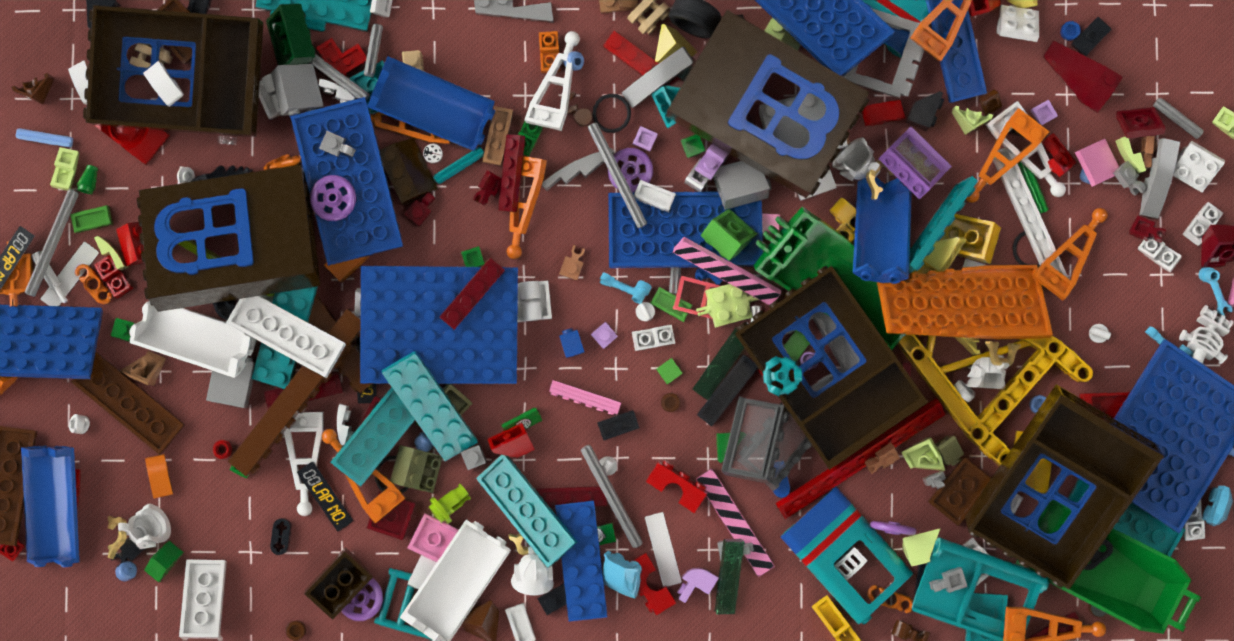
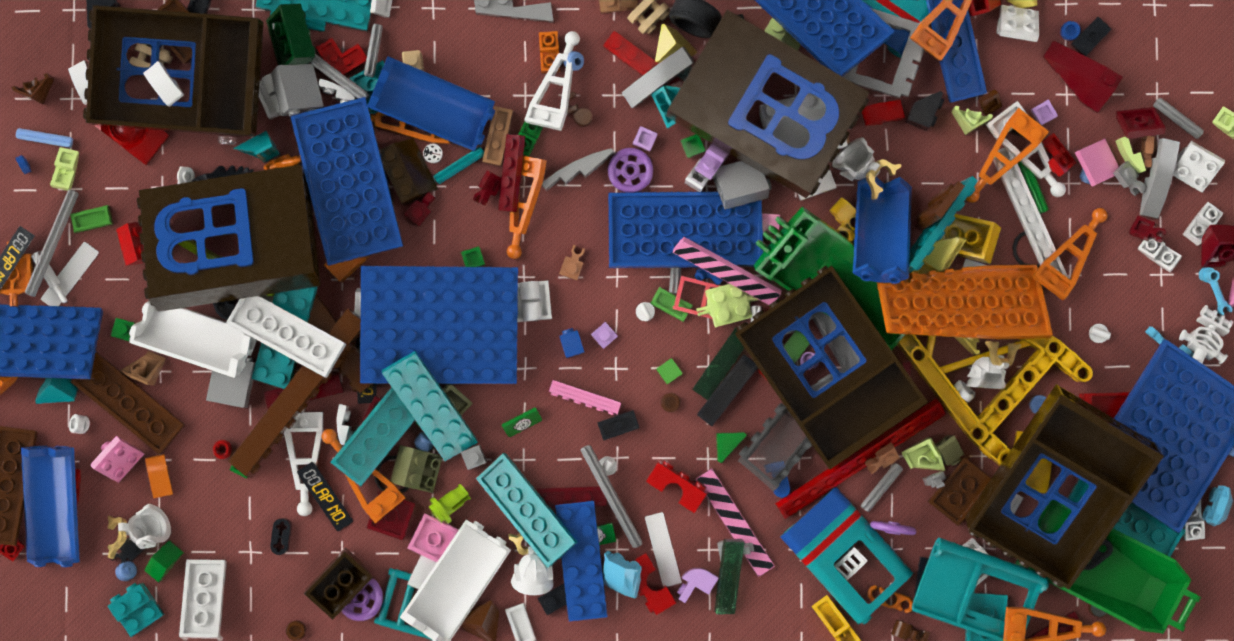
orange piece [75,264,112,305] -> none
green cone [77,165,98,195] -> none
yellowish green slope [94,236,129,270] -> none
red slope [94,255,133,299] -> none
medium lavender plate [310,175,356,221] -> none
light grey plate [319,131,356,157] -> none
dark red plate [439,258,505,330] -> none
red slope [487,423,535,458] -> none
light grey axle [588,123,647,228] -> none
black piece [592,94,631,133] -> none
medium azure brick [599,273,652,304] -> none
white slope [632,325,675,351] -> none
white tile [634,180,676,213] -> none
bright green slope [701,209,758,261] -> none
window [721,396,789,484] -> none
teal piece [763,356,802,396] -> none
medium lavender window [879,126,952,199] -> none
yellowish green slope [903,529,940,567] -> none
light grey plate [929,567,967,593] -> none
none -> blue tile [16,155,32,174]
none -> teal slope [35,378,78,404]
none -> bright pink plate [90,436,144,483]
none -> teal plate [107,583,165,637]
none -> teal slope [233,131,281,163]
none -> light grey axle [861,463,903,512]
none -> reddish brown plate [915,181,965,231]

